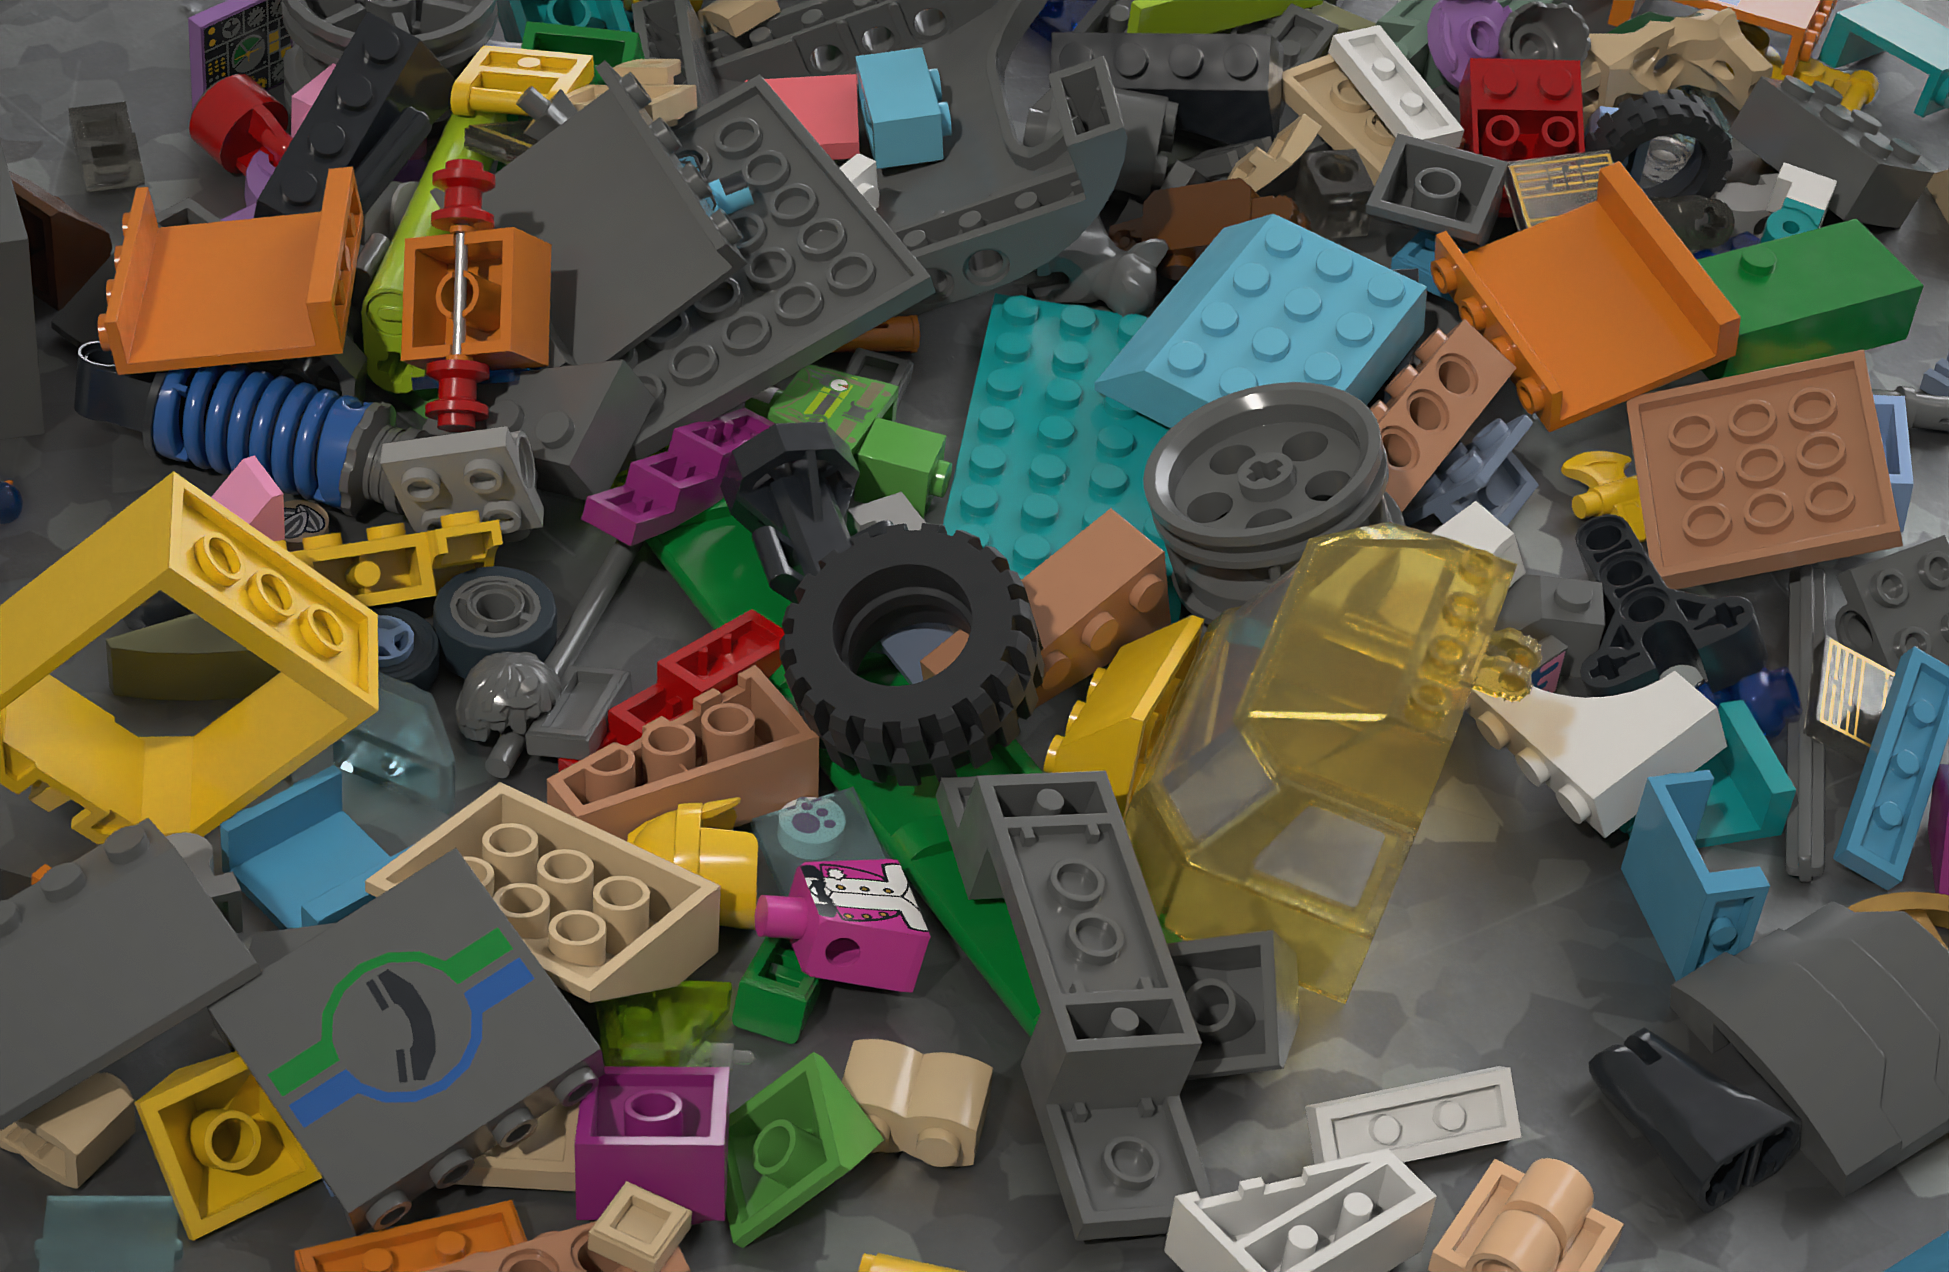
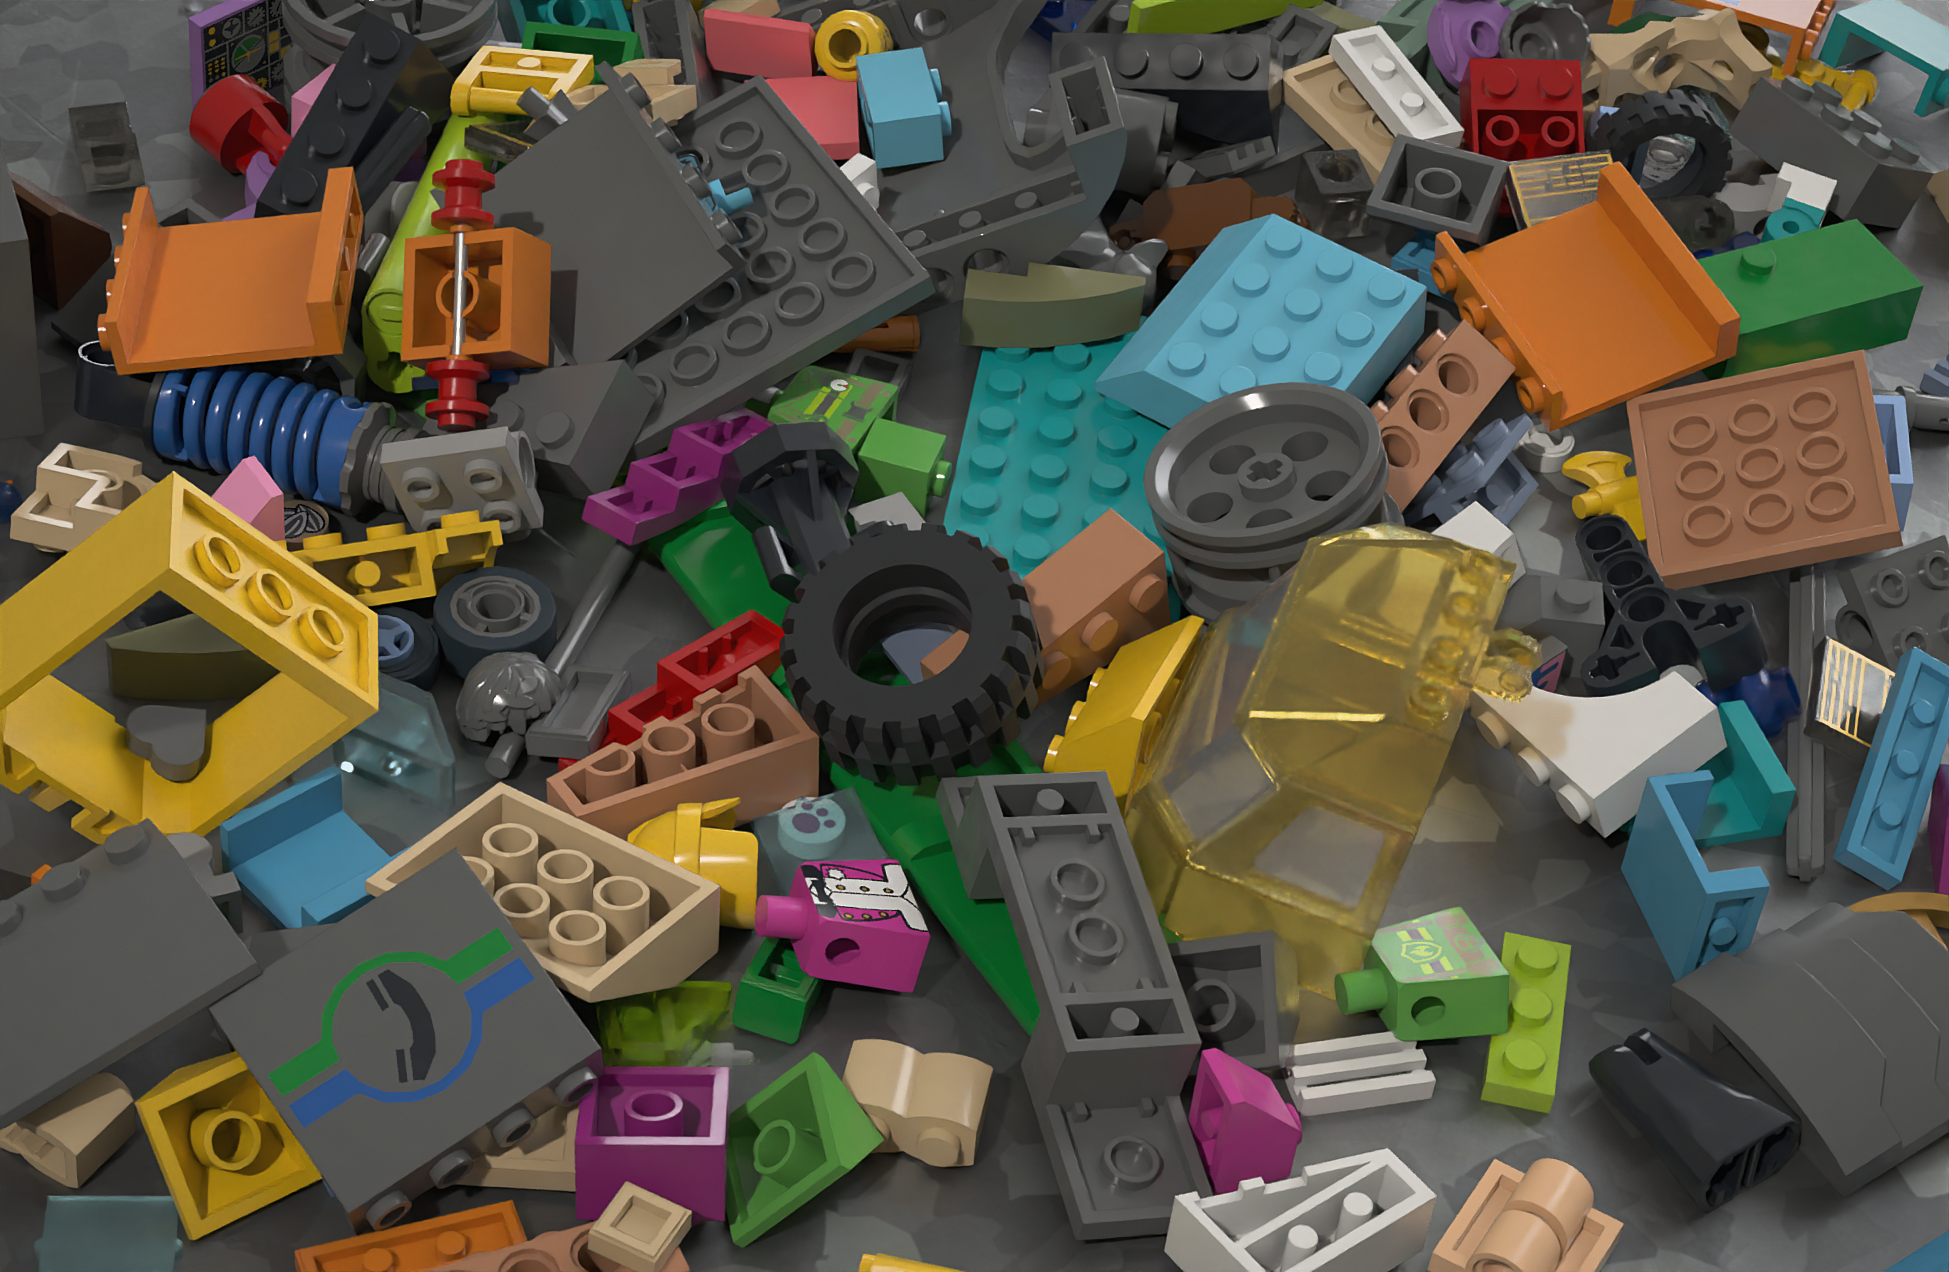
tan slope [1227,114,1322,192] -> none
white plate [1305,1066,1521,1164] -> none
none -> tan brick [10,443,157,552]
none -> dark grey tile [124,705,206,781]
none -> coral slope [703,8,819,79]
none -> yellow head [814,10,893,82]
none -> olive slope [958,262,1146,348]
none -> dark pink slope [1188,1048,1302,1196]
none -> white tile [1281,1031,1436,1117]
none -> bright green torso [1334,906,1509,1042]
none -> lime plate [1480,931,1571,1114]
none -> white tile [1512,418,1575,473]

